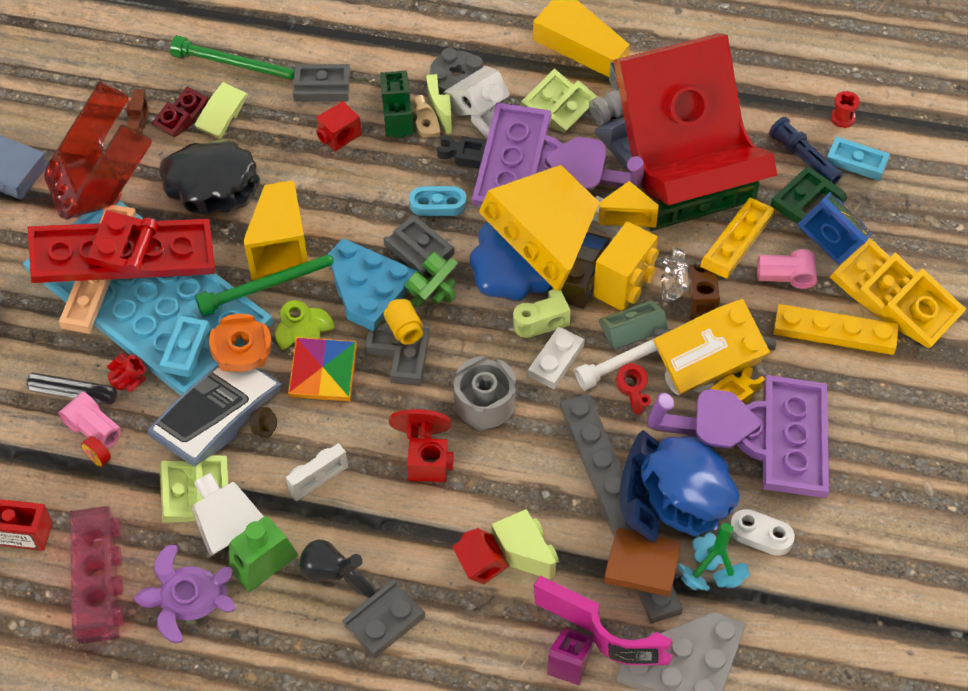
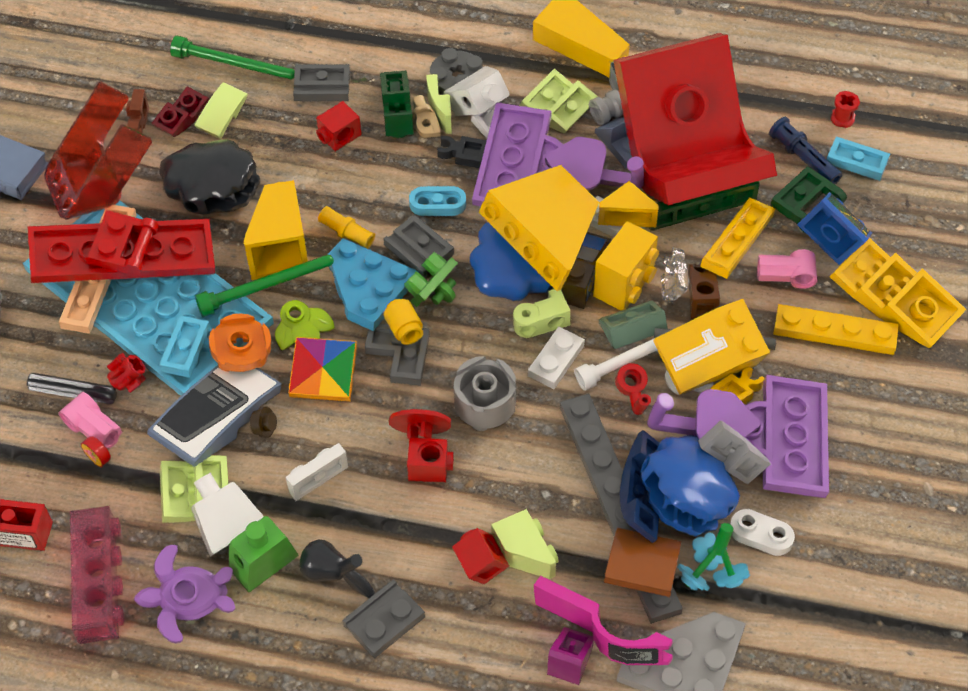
none -> yellow pin [318,206,376,249]
none -> light grey slope [698,420,771,484]

